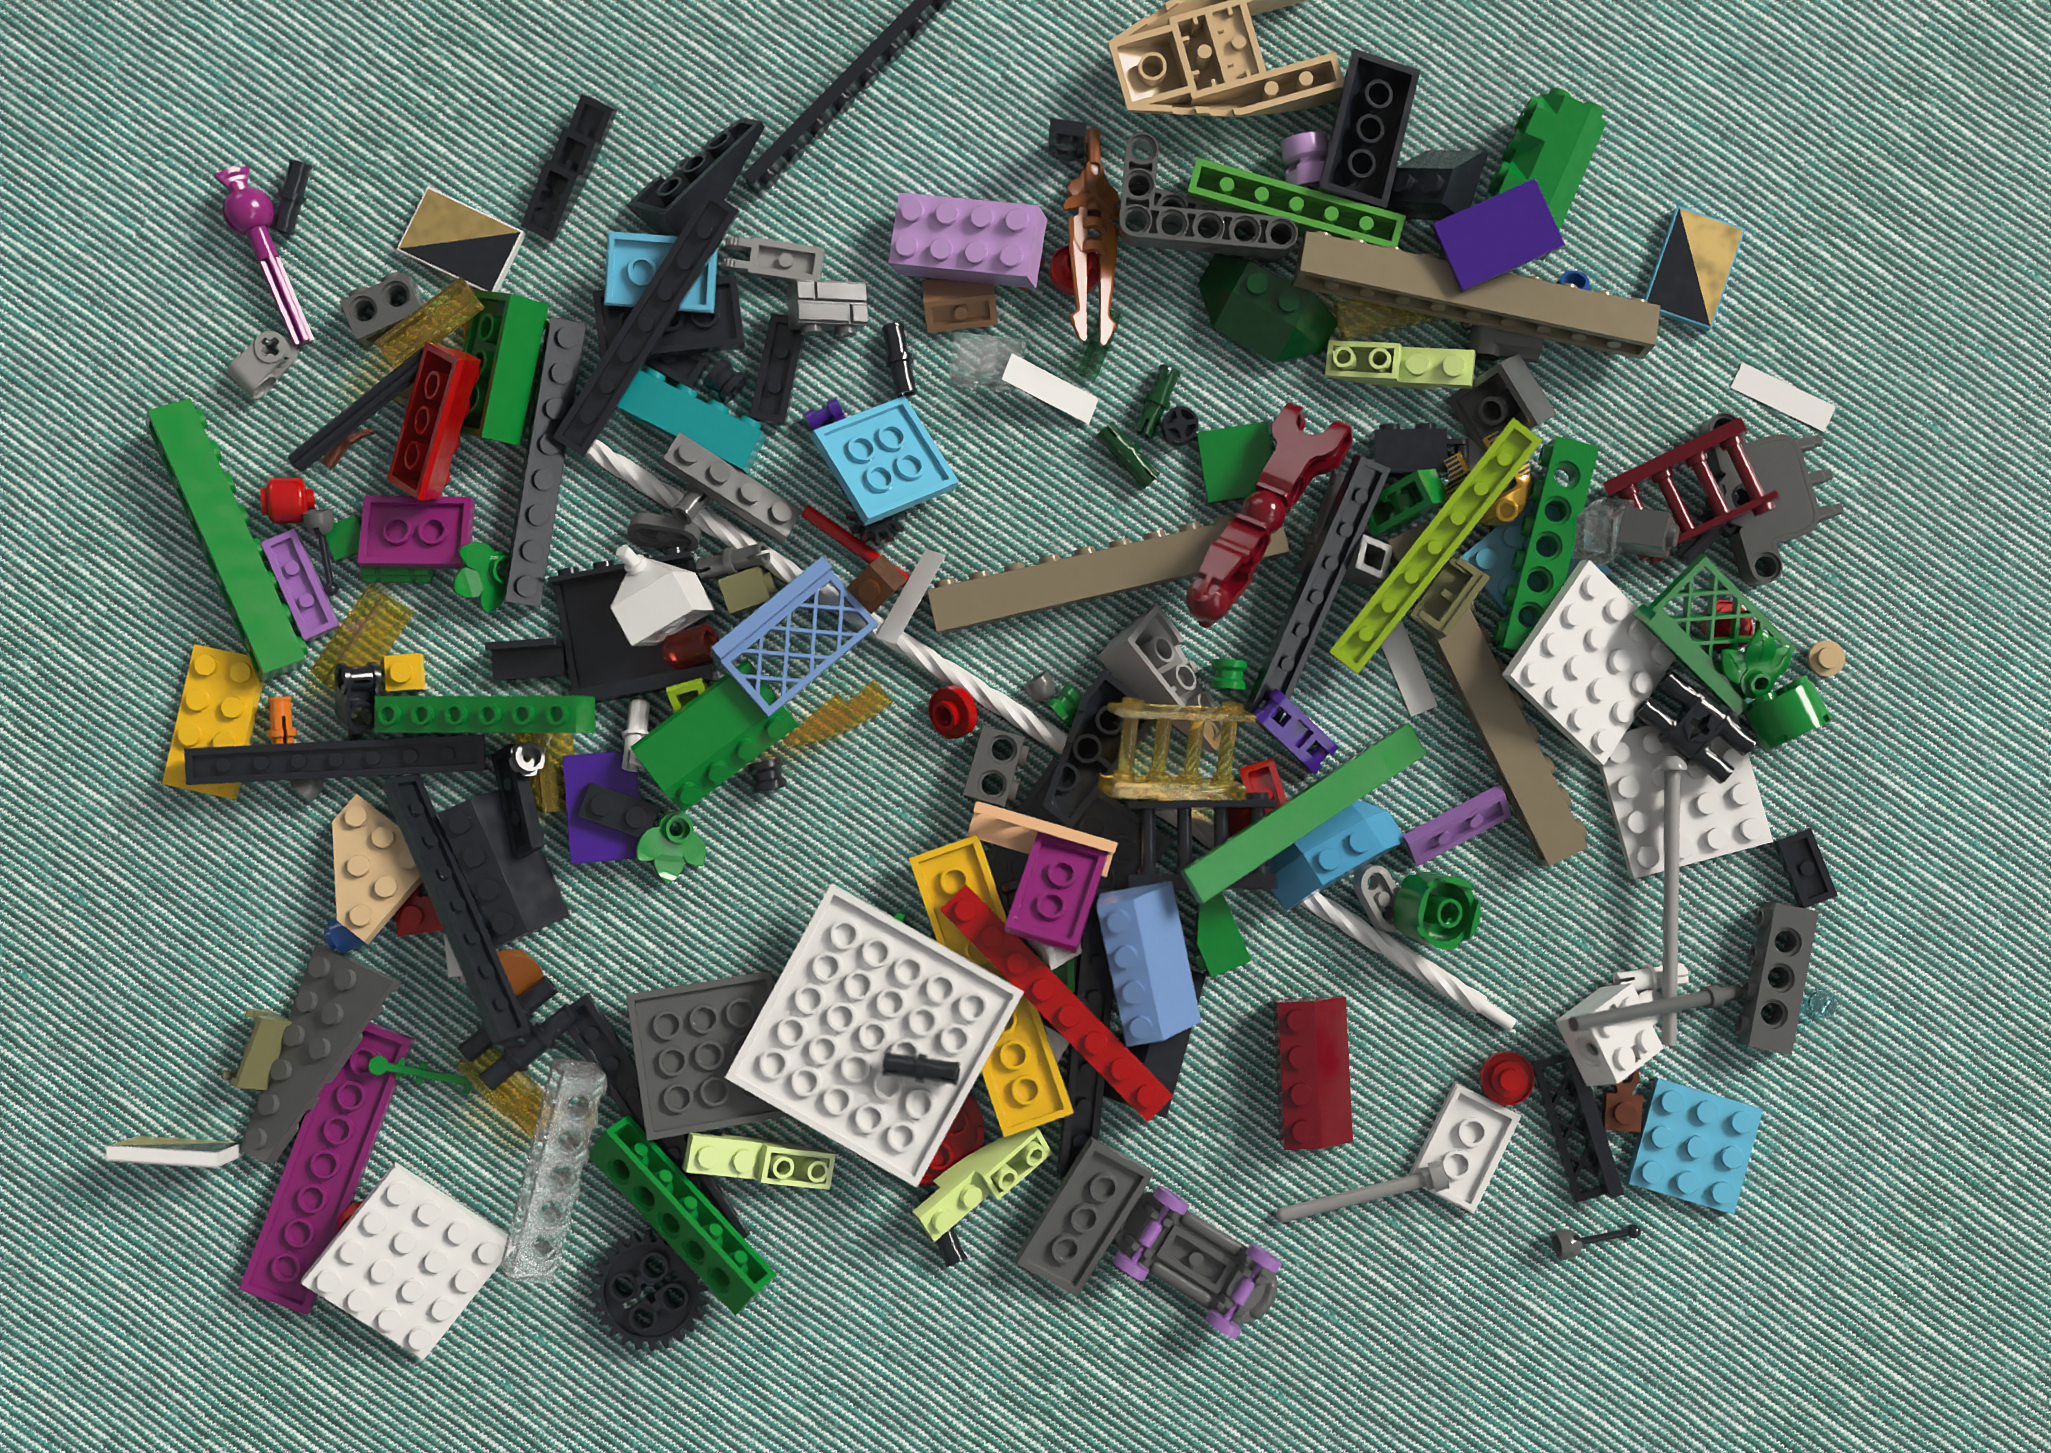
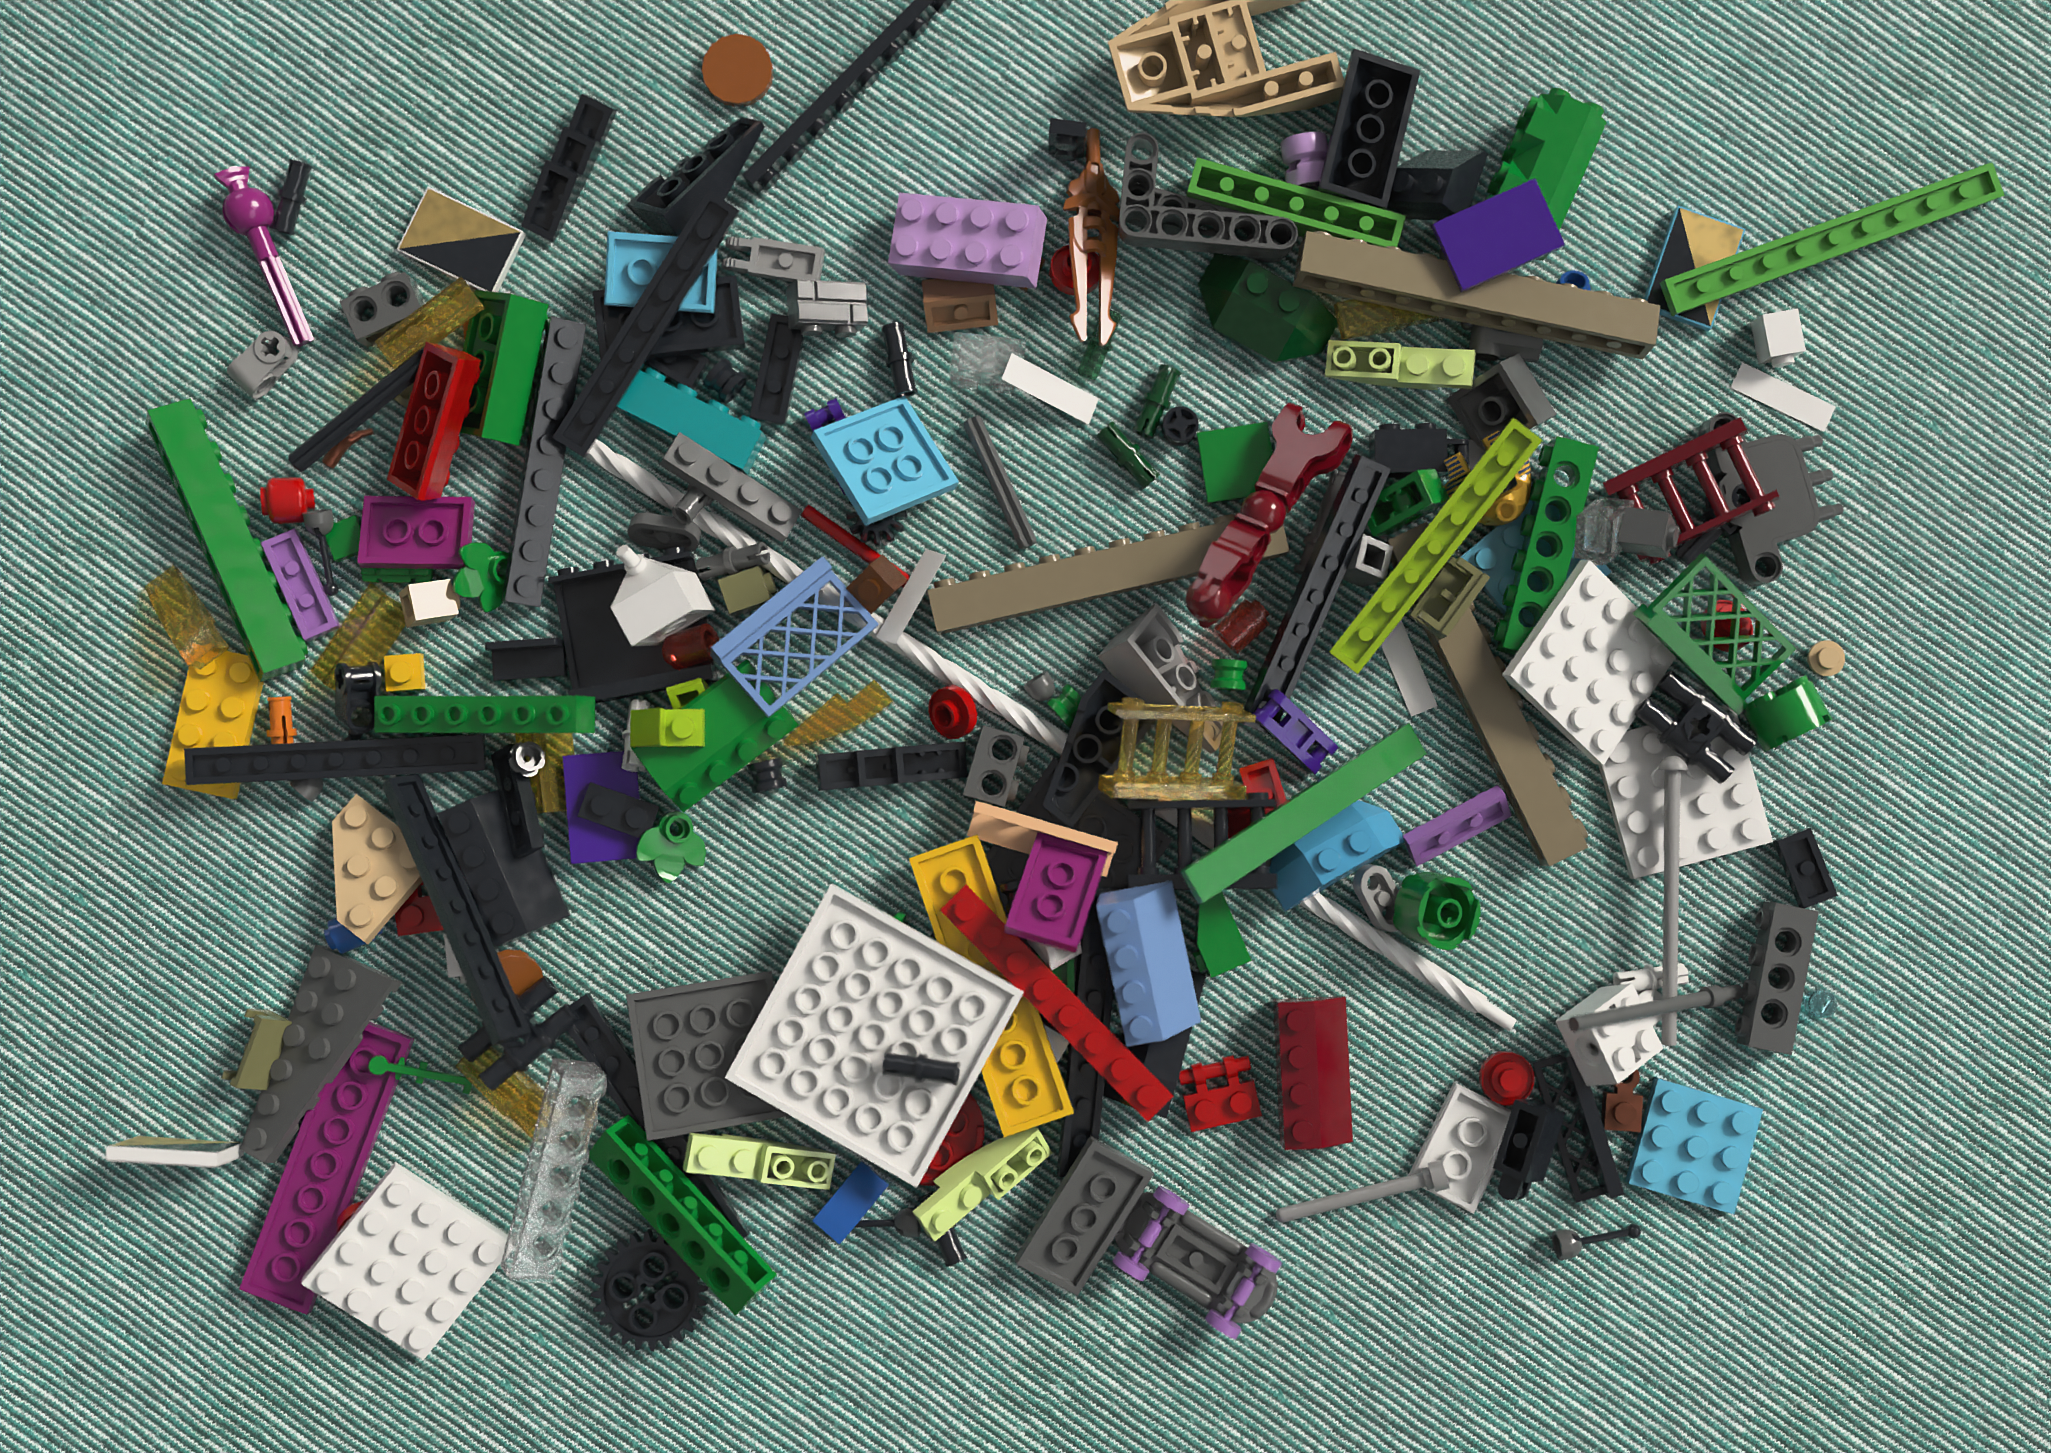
green plate [1721,628,1792,699] -> none
none -> clear yellow slope [145,565,229,670]
none -> brick [399,579,460,627]
none -> lime slope [630,708,705,747]
none -> dark orange tile [702,34,773,107]
none -> blue slope [812,1161,889,1245]
none -> black slope [815,742,968,791]
none -> dark grey hinge [854,1207,921,1237]
none -> dark grey axle [964,416,1036,549]
none -> red plate [1179,1055,1262,1132]
none -> clear red brick [1213,599,1270,654]
none -> black brick [1493,1099,1566,1200]
none -> bright green plate [1660,162,2005,316]
none -> white brick [1751,309,1806,368]

